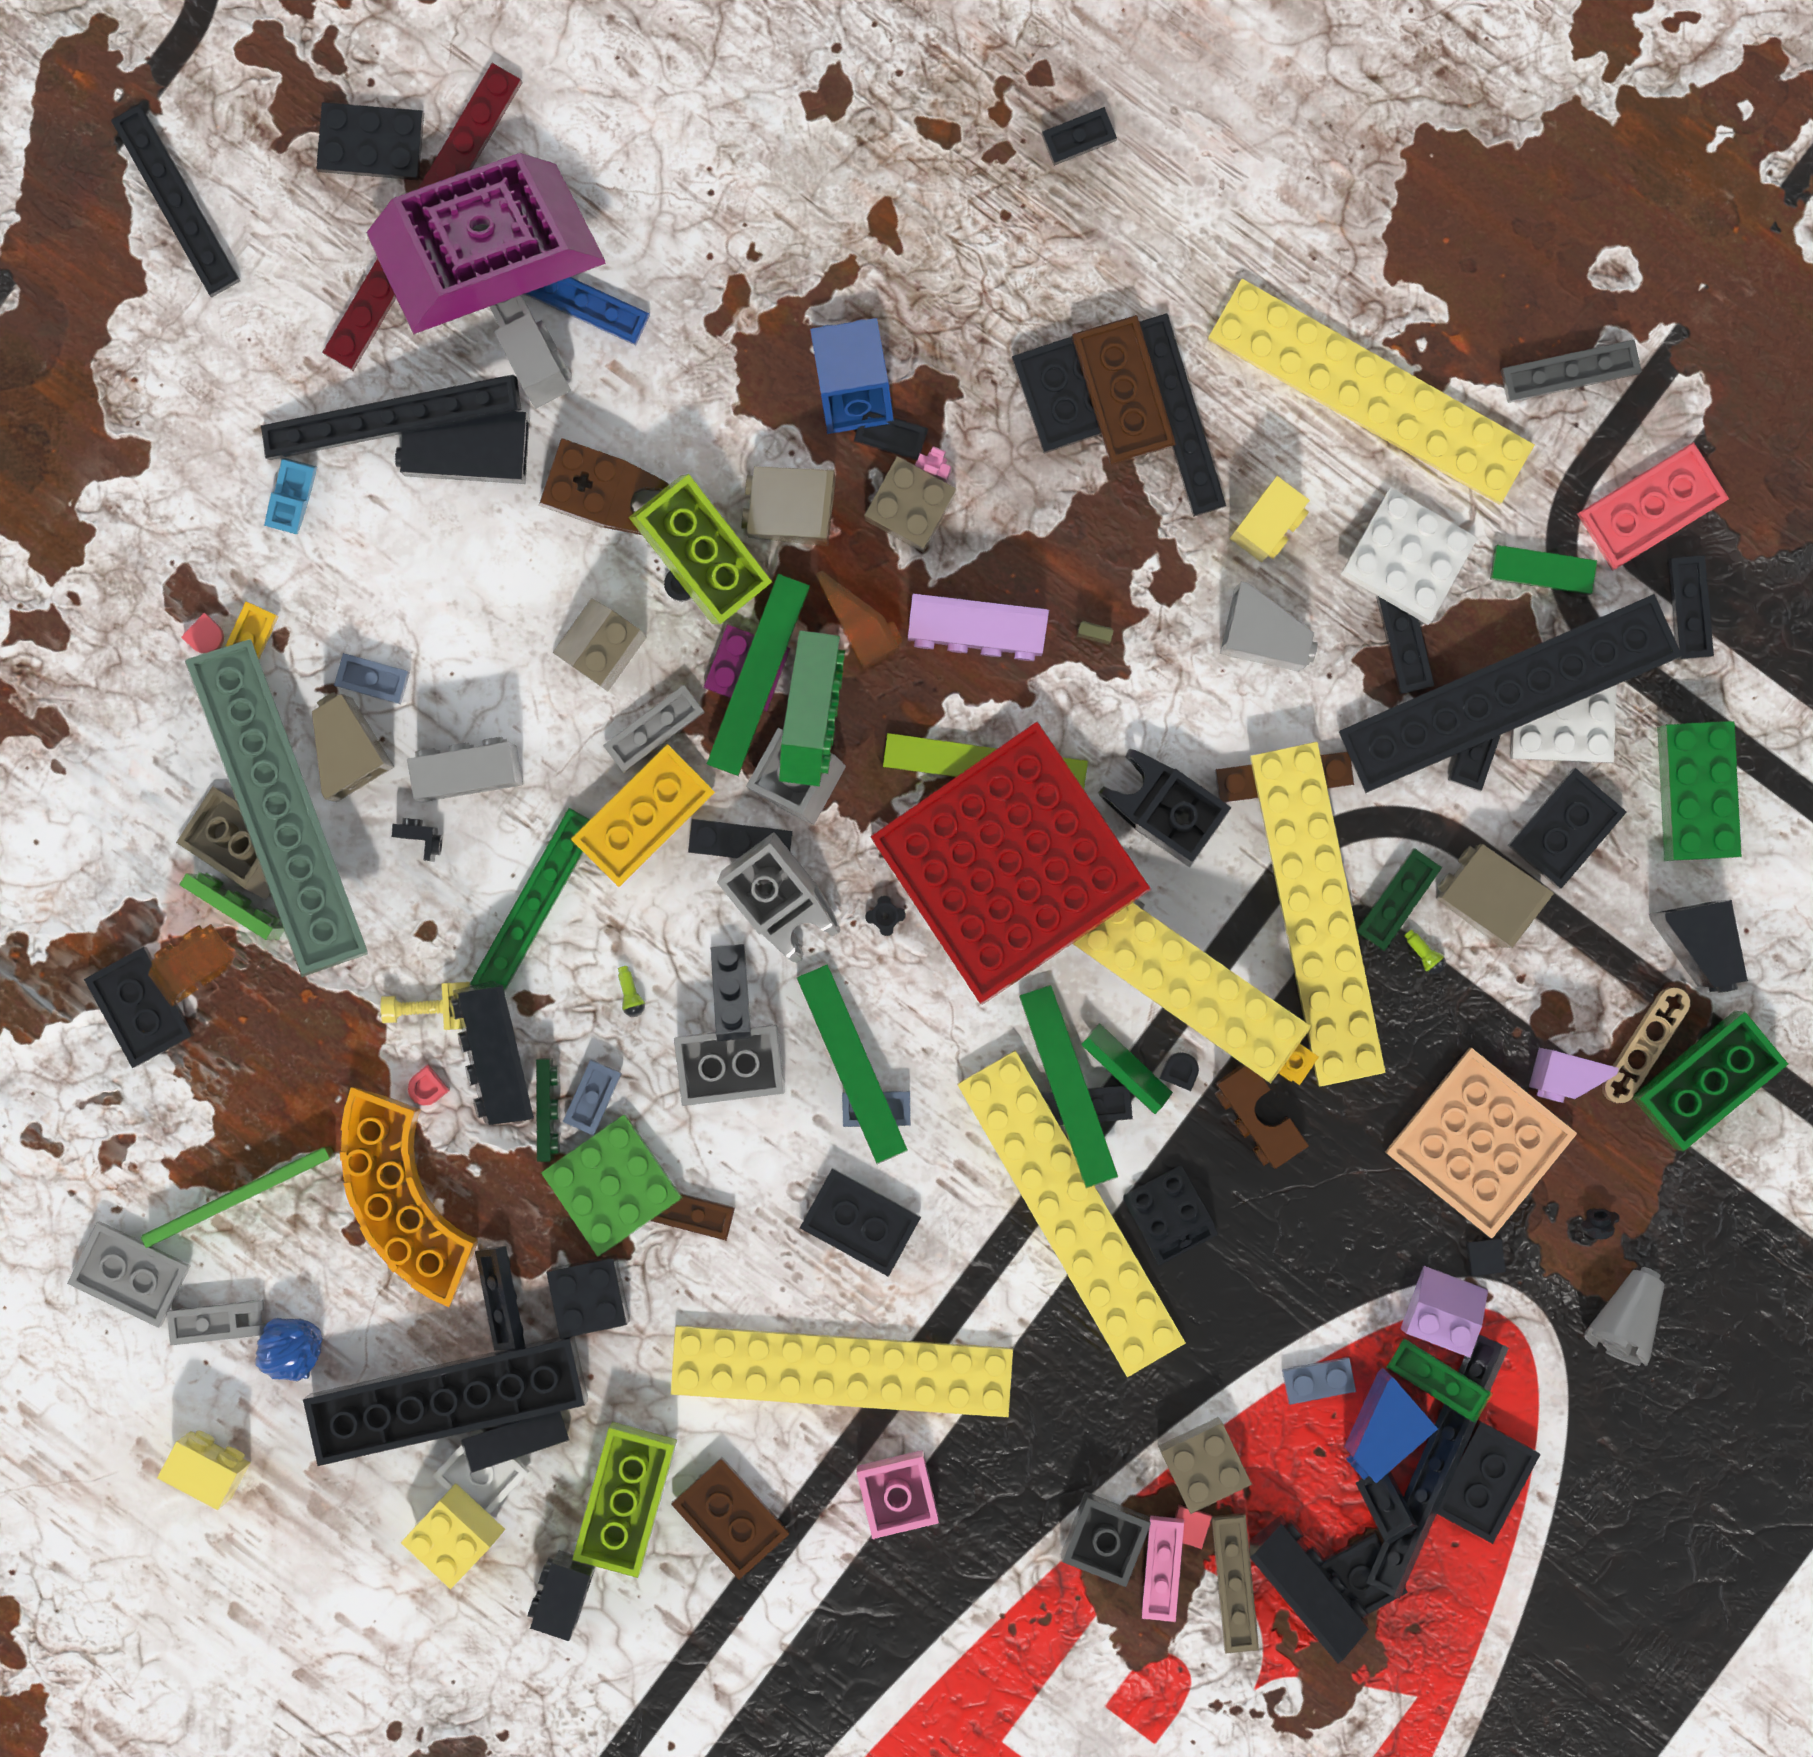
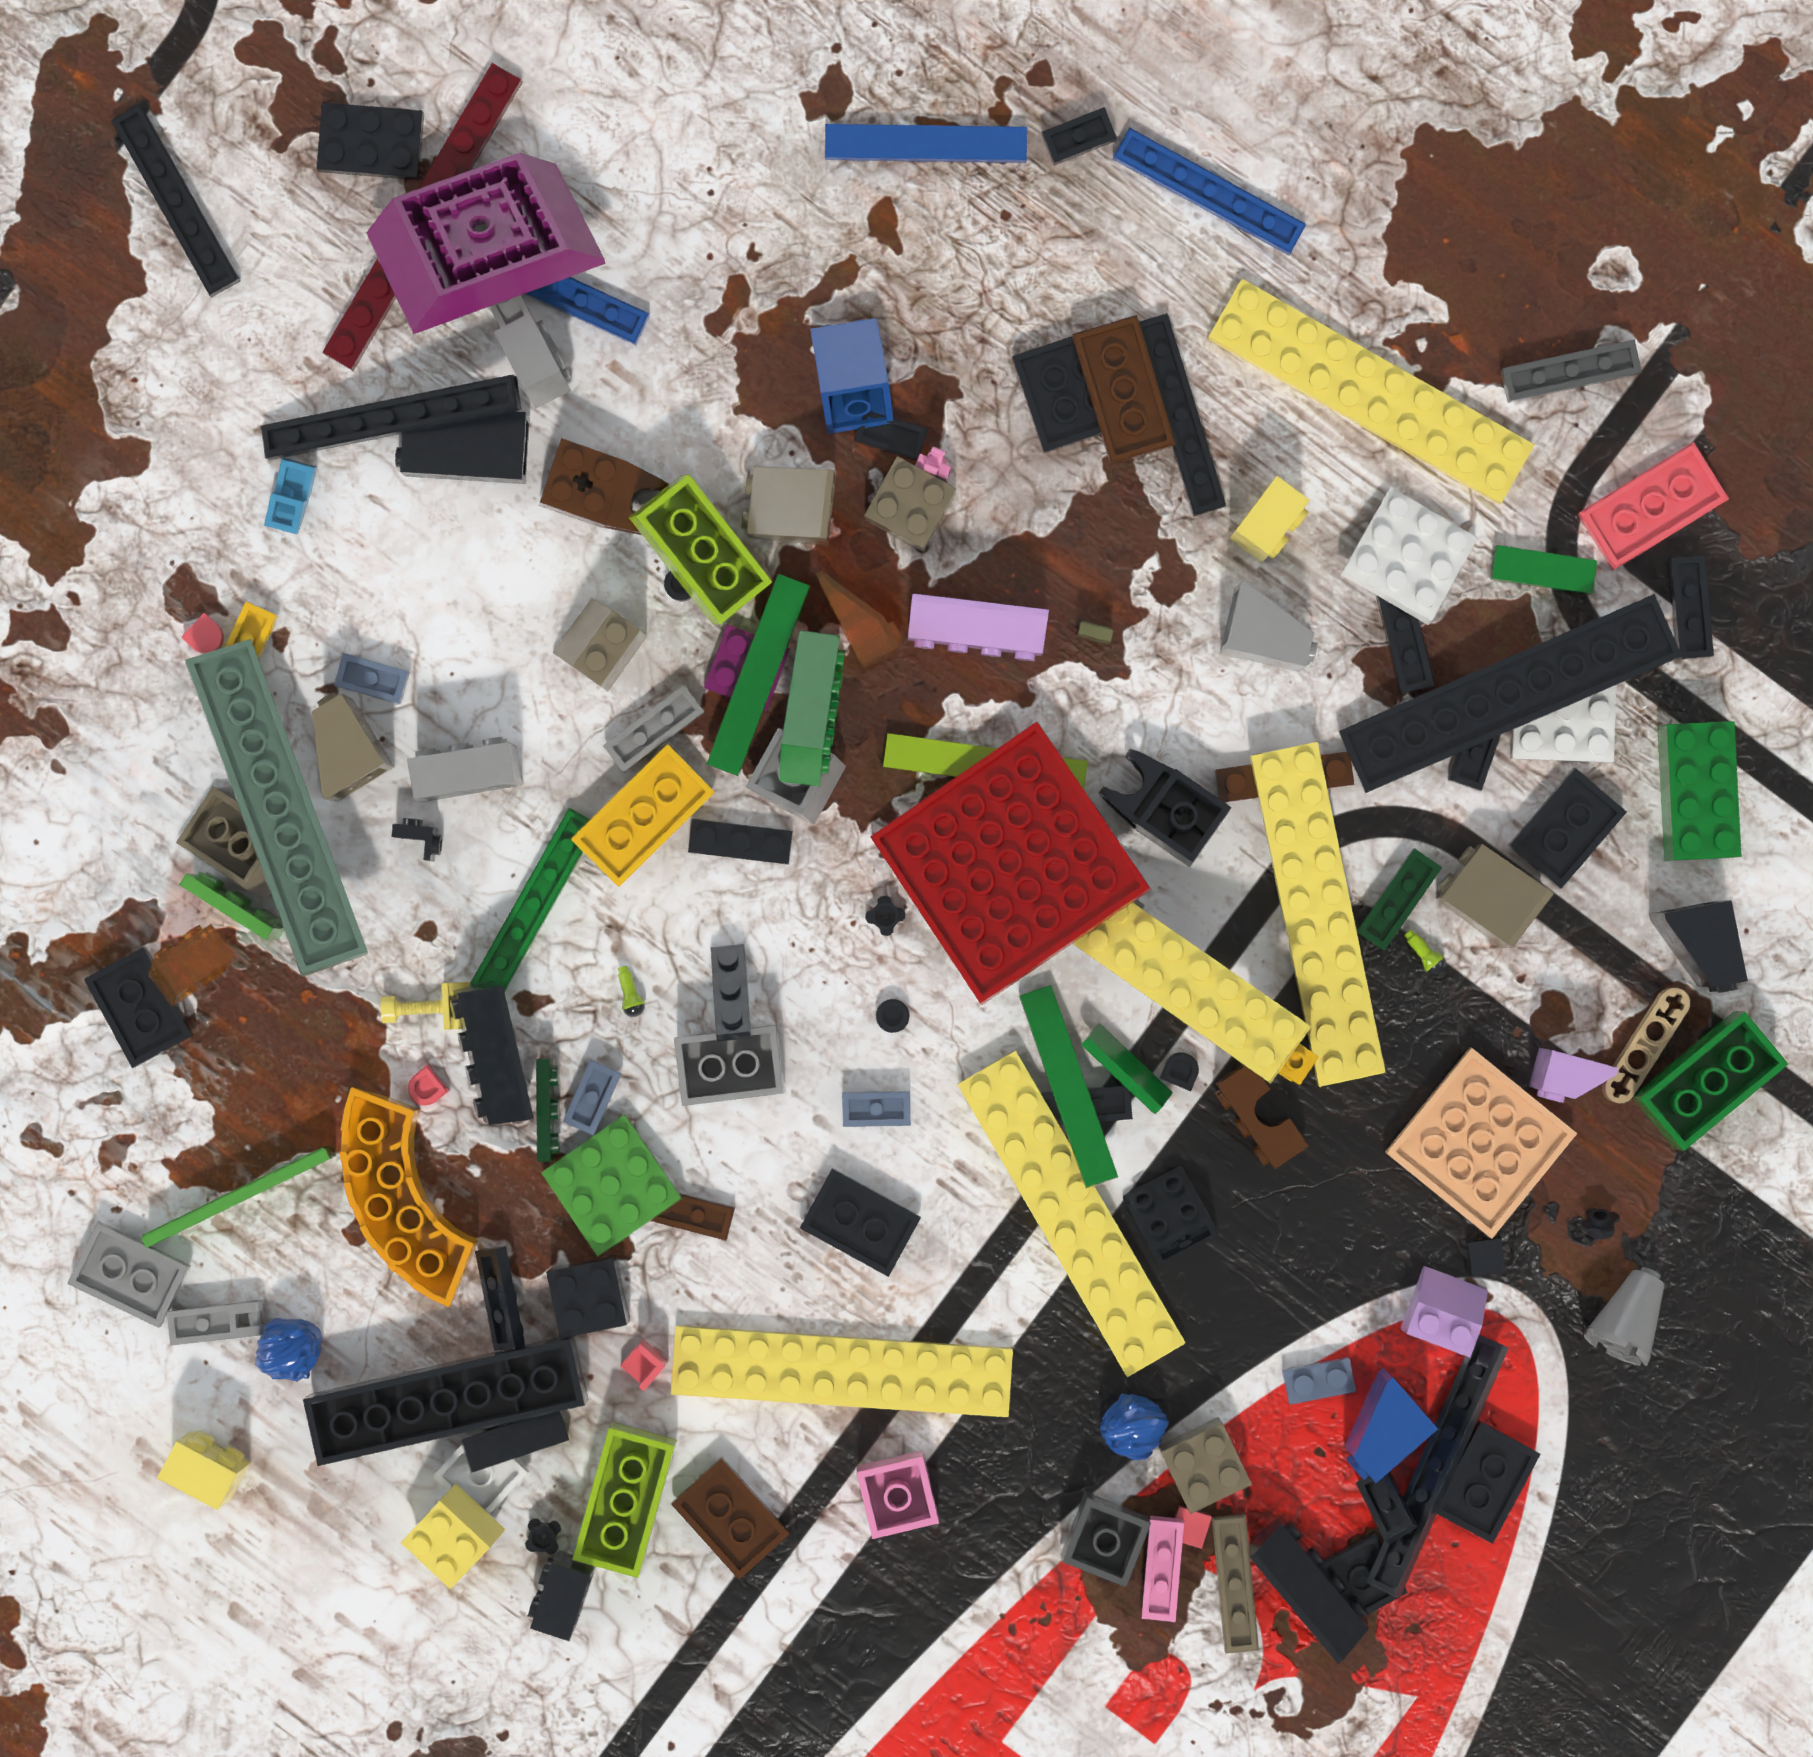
light grey brick [717,832,840,963] -> none
green tile [796,964,908,1164] -> none
green tile [1387,1338,1493,1423] -> none
none -> black plate [525,1518,561,1555]
none -> coral panel [620,1339,668,1391]
none -> blue tile [825,124,1027,163]
none -> black tile [876,999,910,1033]
none -> blue hair [1100,1394,1169,1461]
none -> blue tile [1113,127,1306,256]

